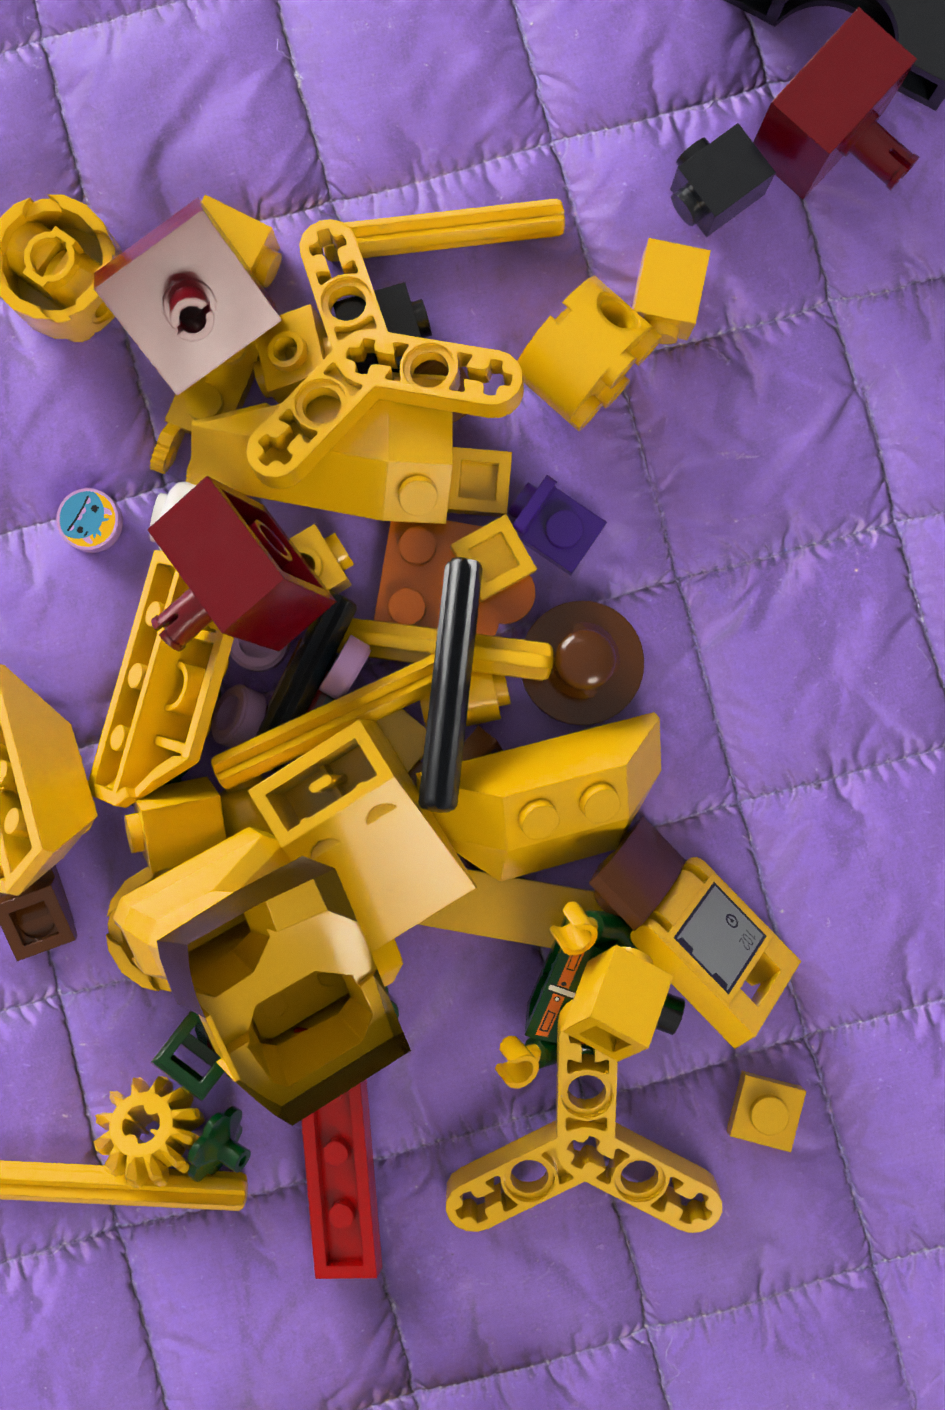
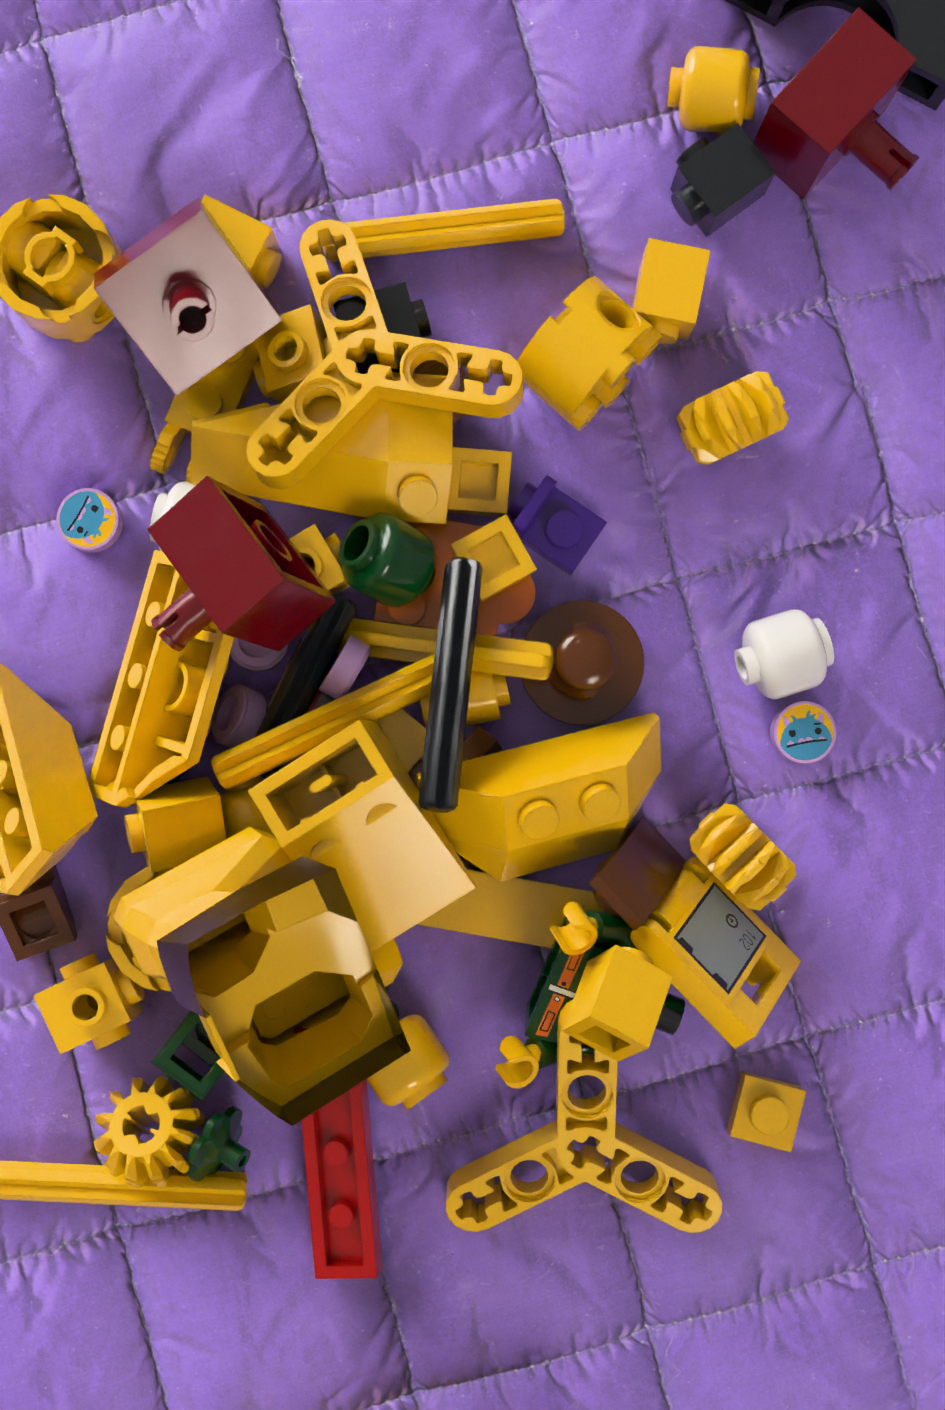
none -> yellow brick [33,952,145,1054]
none -> dark green head [339,513,436,608]
none -> yellow head [366,1014,450,1111]
none -> yellow head [667,46,760,134]
none -> yellow gear [676,371,789,465]
none -> yellow gear [689,803,797,911]
none -> white head [734,609,834,699]
none -> tile [770,701,836,764]

